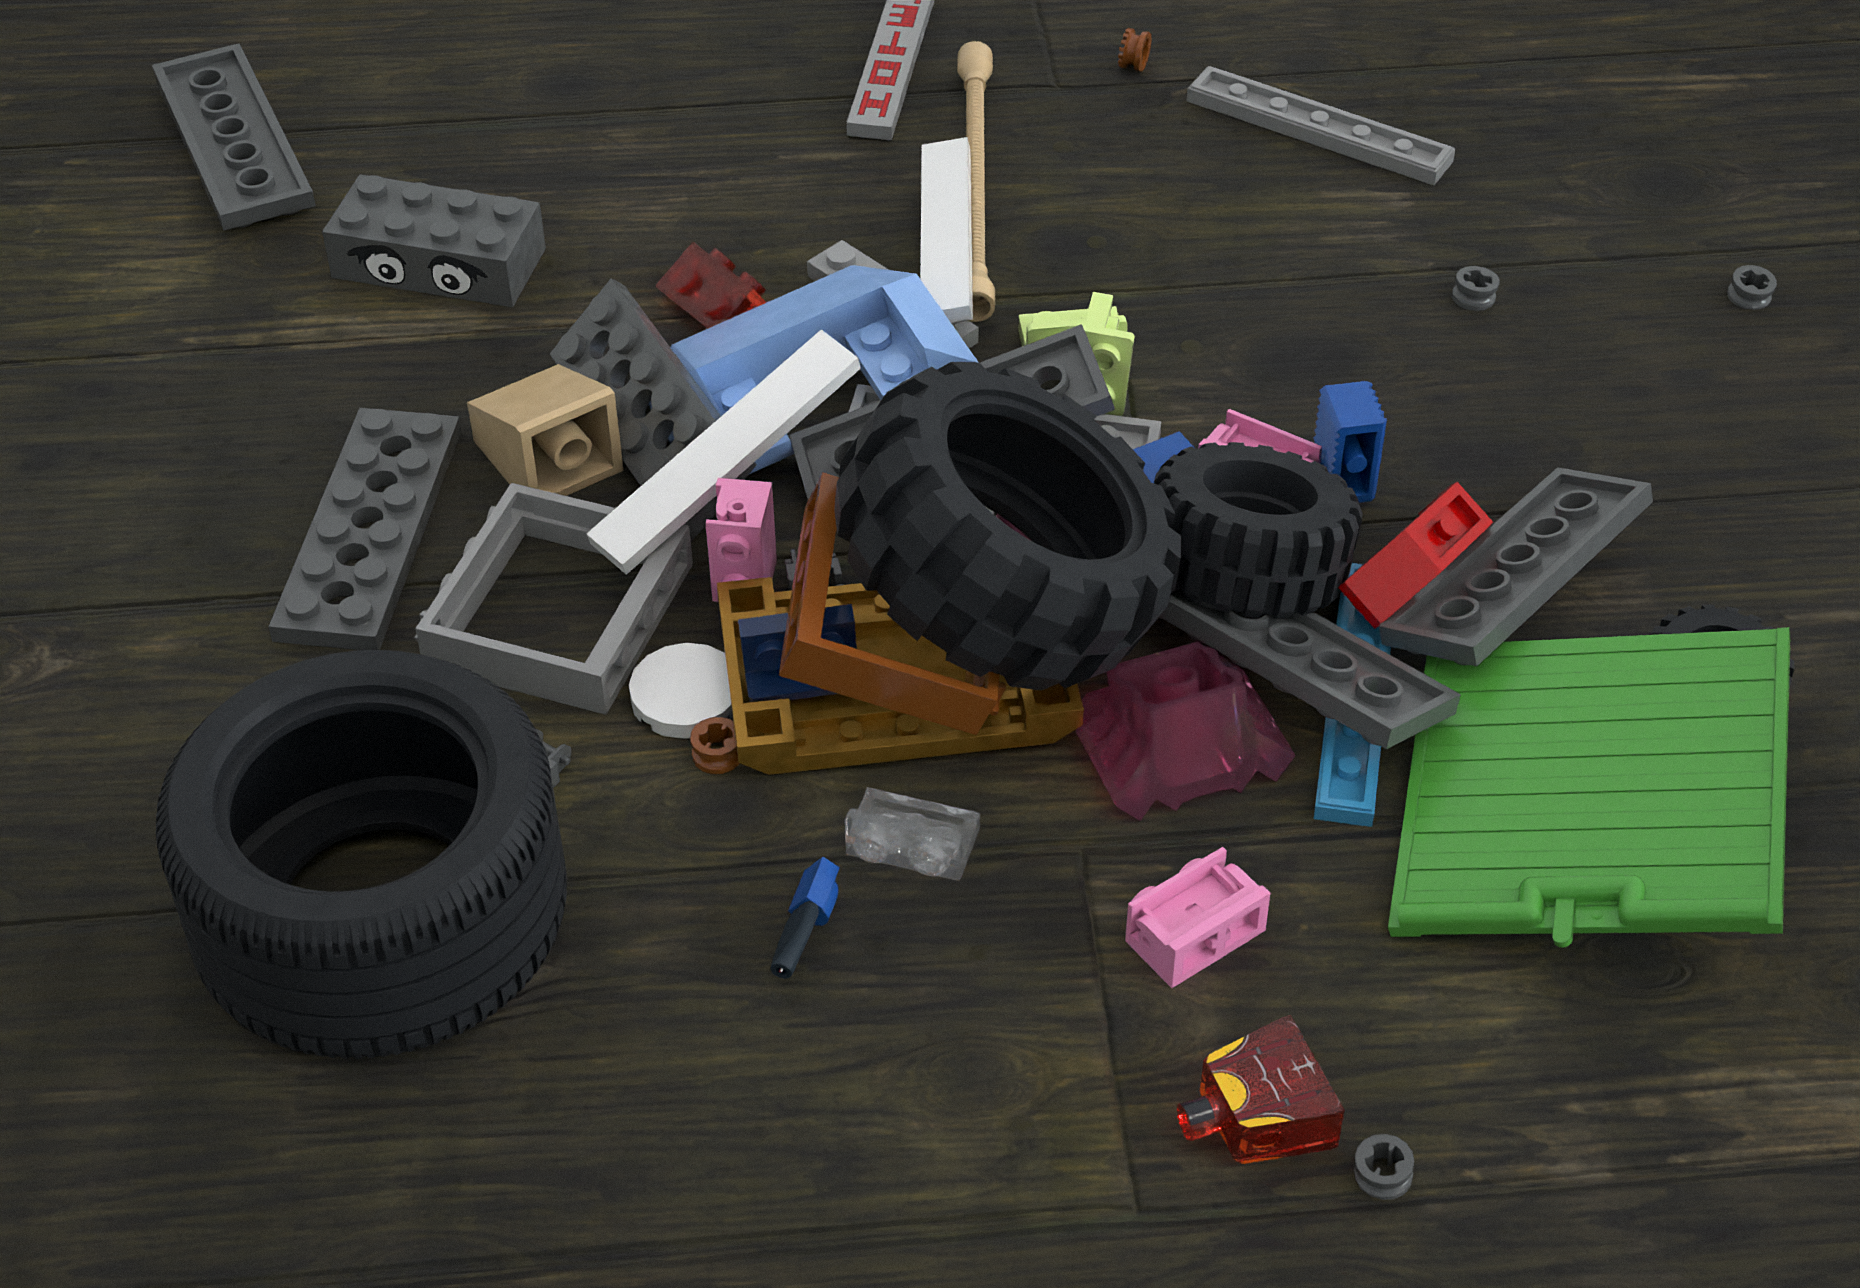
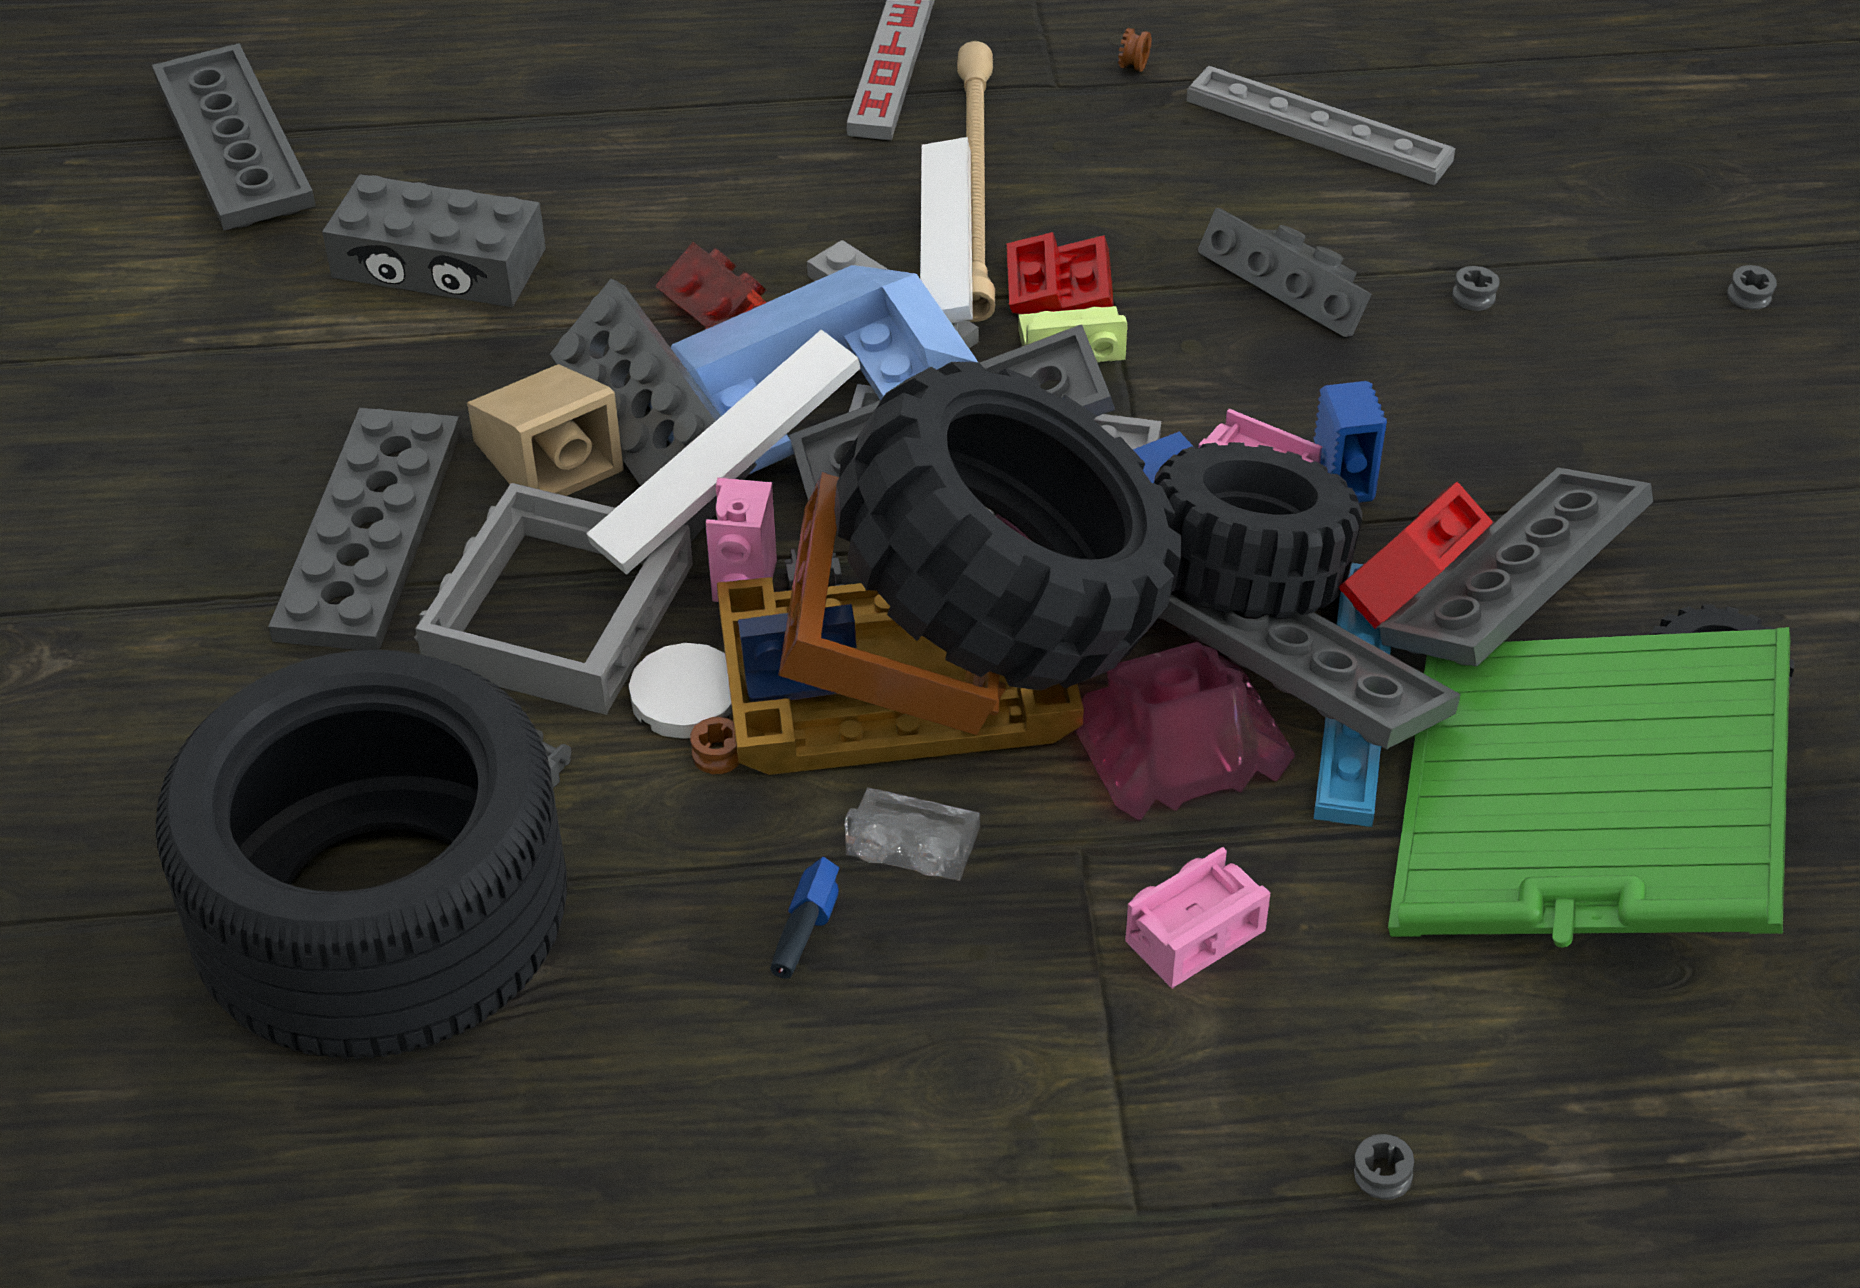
yellowish green bracket [1083,292,1135,416] -> none
clear red torso [1177,1015,1345,1164] -> none
none -> red slope [1007,232,1114,314]
none -> dark grey bracket [1198,208,1372,337]

